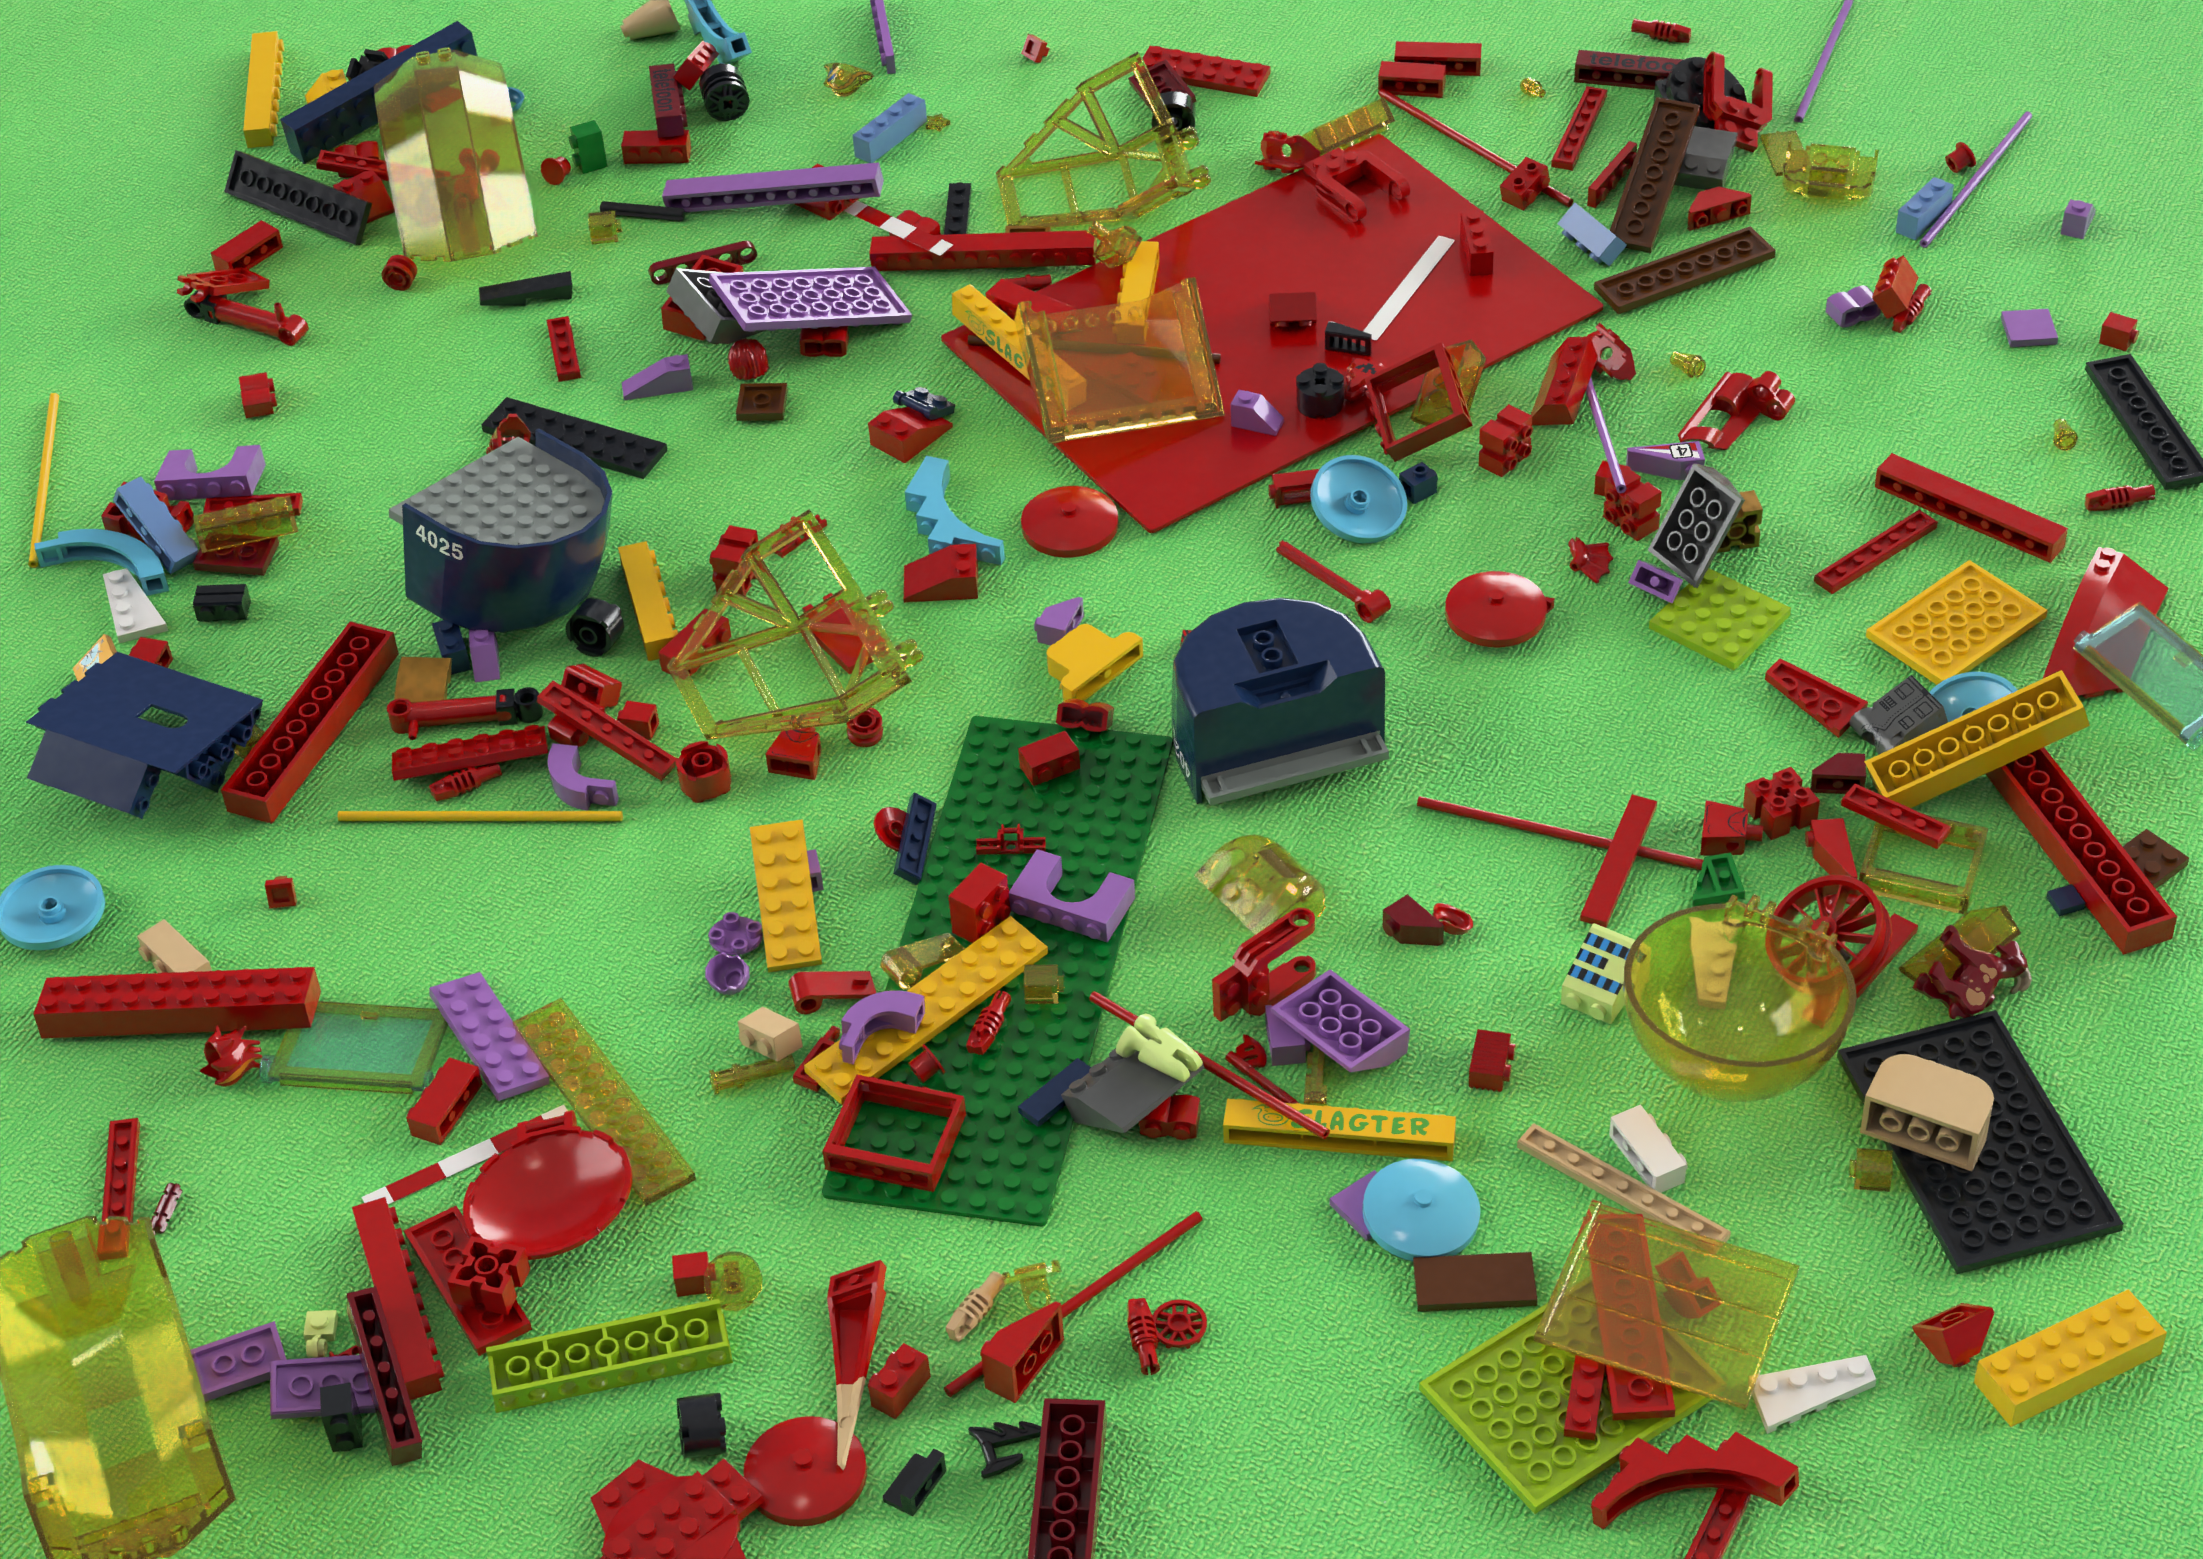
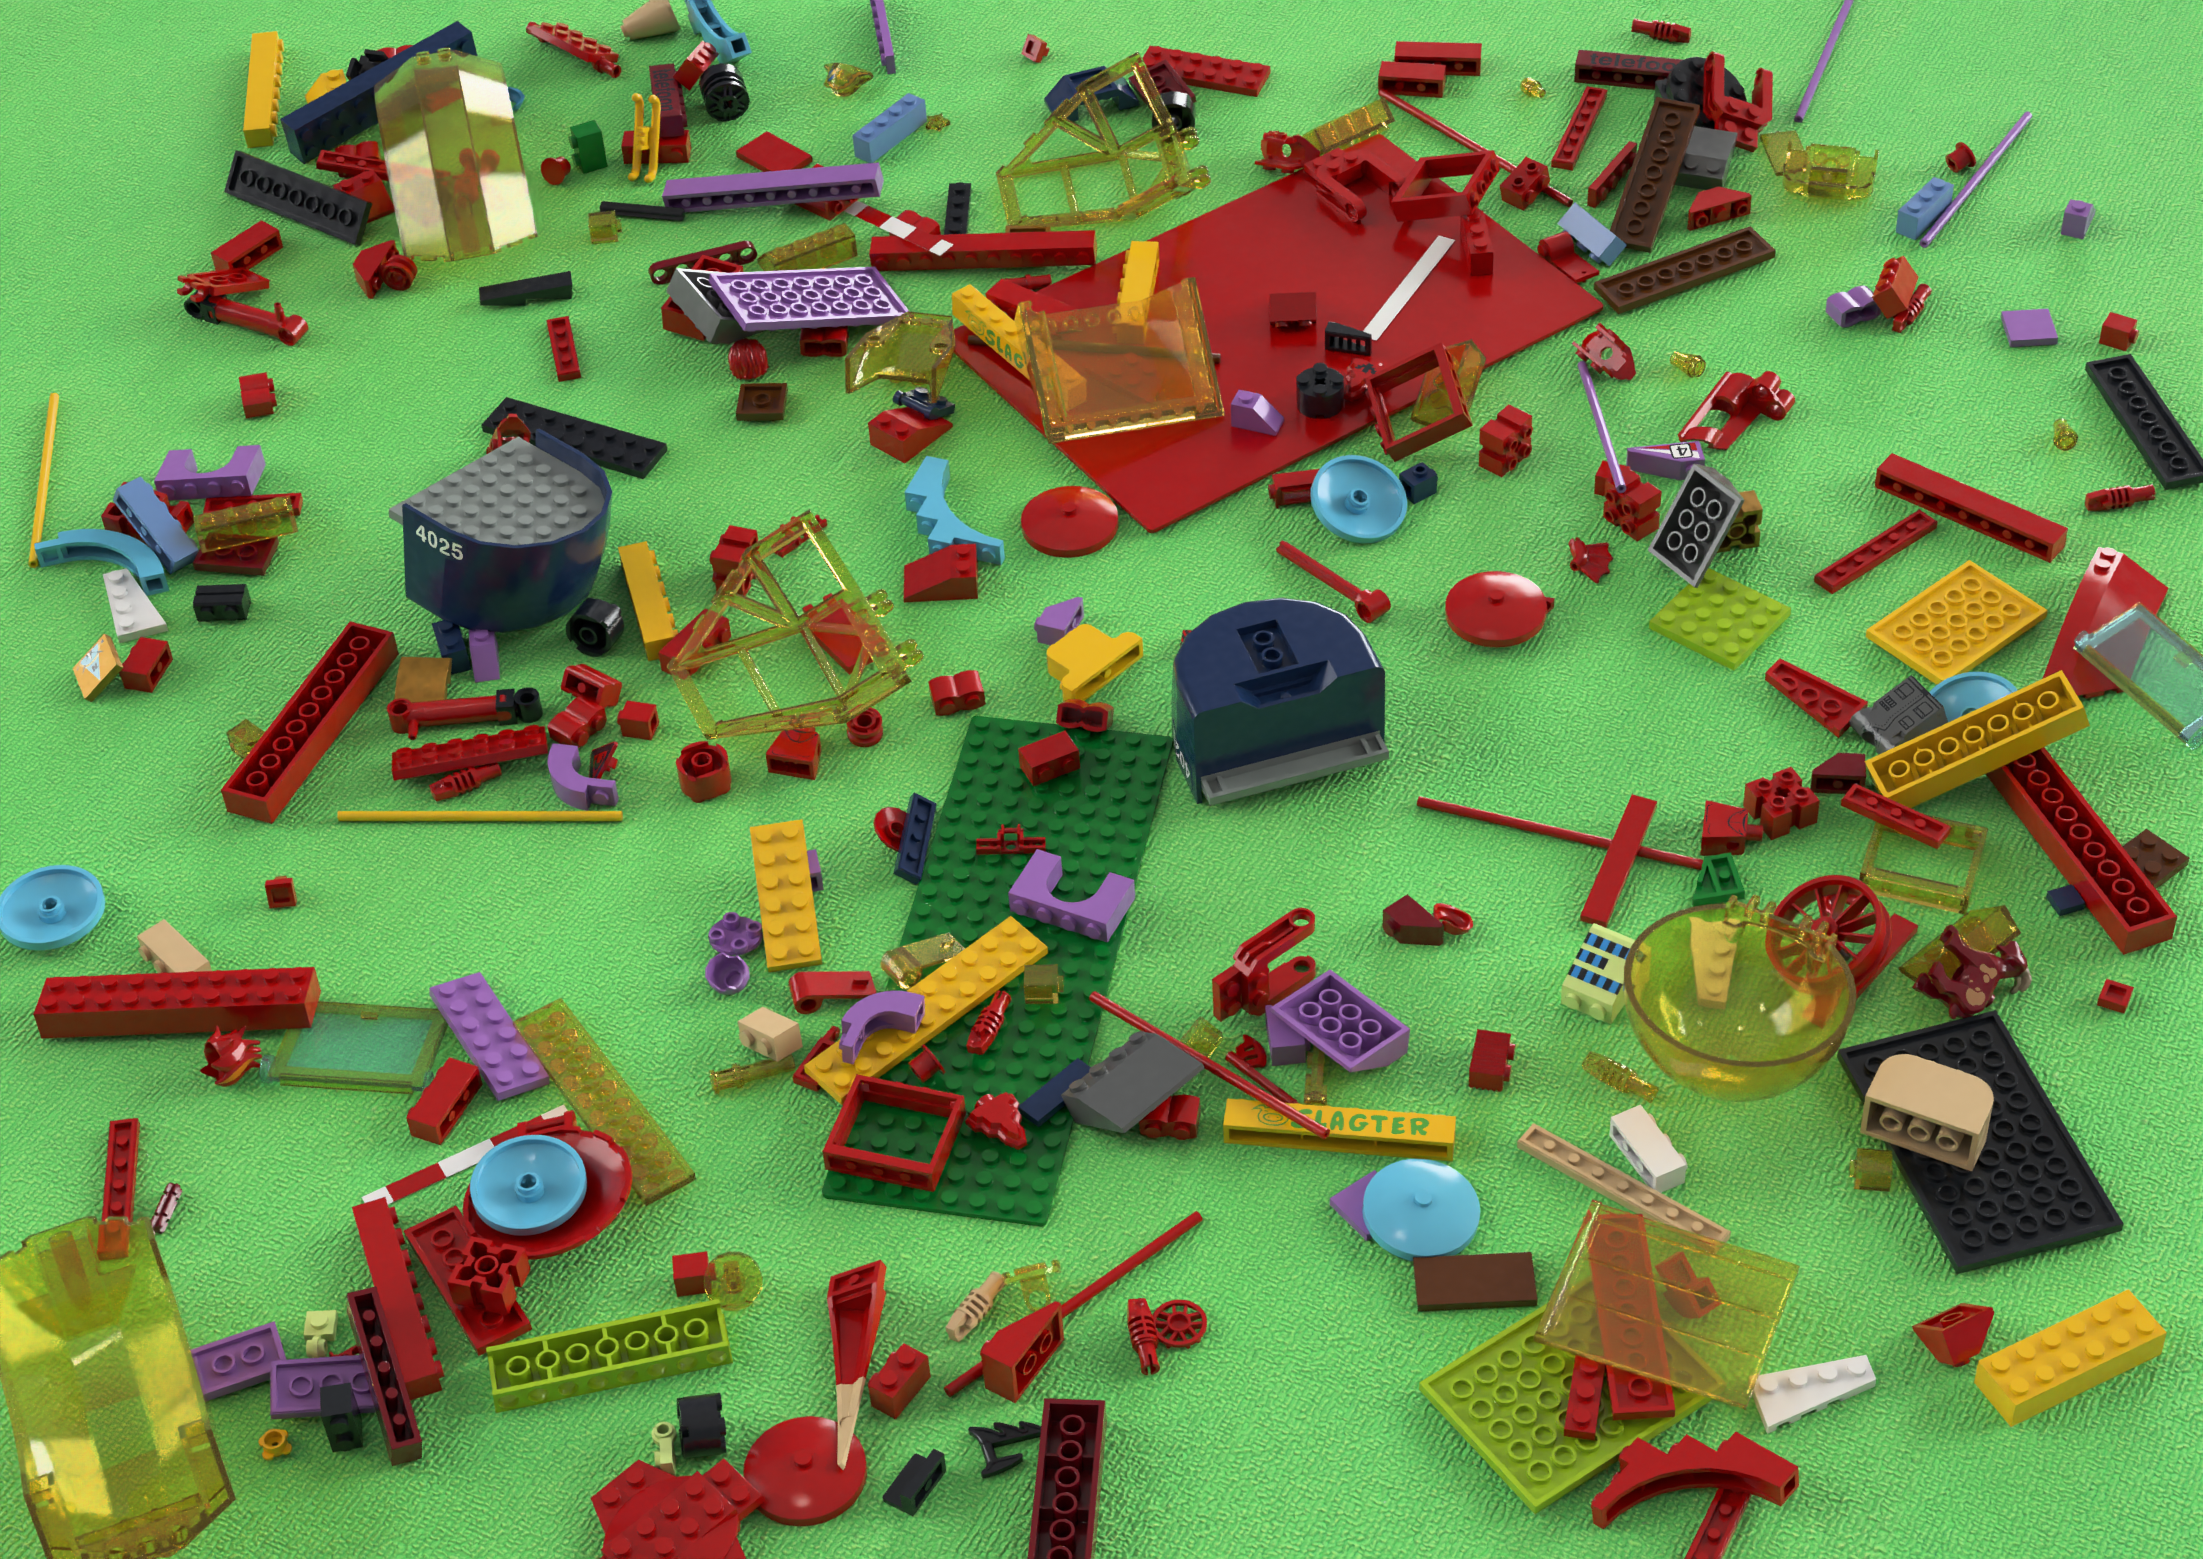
dark blue panel [25,652,263,819] -> none
red plate [537,680,677,781] -> none
medium lavender slope [622,354,693,400] -> none
red brick [948,863,1011,943] -> none
clear yellow brick [1087,220,1143,268] -> none
yellowish green piece [1116,1014,1203,1082] -> none
clear yellow piece [1194,834,1326,935] -> none
red slope [1531,336,1598,425] -> none
medium lavender slope [1628,560,1683,603] -> none
red slope [1805,818,1858,879] -> none
none -> yellow plate [258,1429,292,1460]
none -> red slope [353,240,399,299]
none -> medium azure dish [470,1135,587,1236]
none -> red plate [526,21,621,78]
none -> piece [589,741,618,779]
none -> yellow piece [628,93,661,183]
none -> yellowish green plate [652,1422,677,1476]
none -> red tile [736,131,813,172]
none -> clear yellow slope [757,223,857,271]
none -> clear yellow windscreen [845,311,955,403]
none -> red brick [928,670,986,716]
none -> red rock [965,1092,1027,1150]
none -> dark blue slope [1044,66,1140,125]
none -> clear yellow panel [1180,1016,1224,1058]
none -> red window [1391,150,1500,222]
none -> red door [1537,231,1599,283]
none -> clear yellow hinge [1582,1051,1659,1103]
none -> red plate [2097,979,2134,1014]

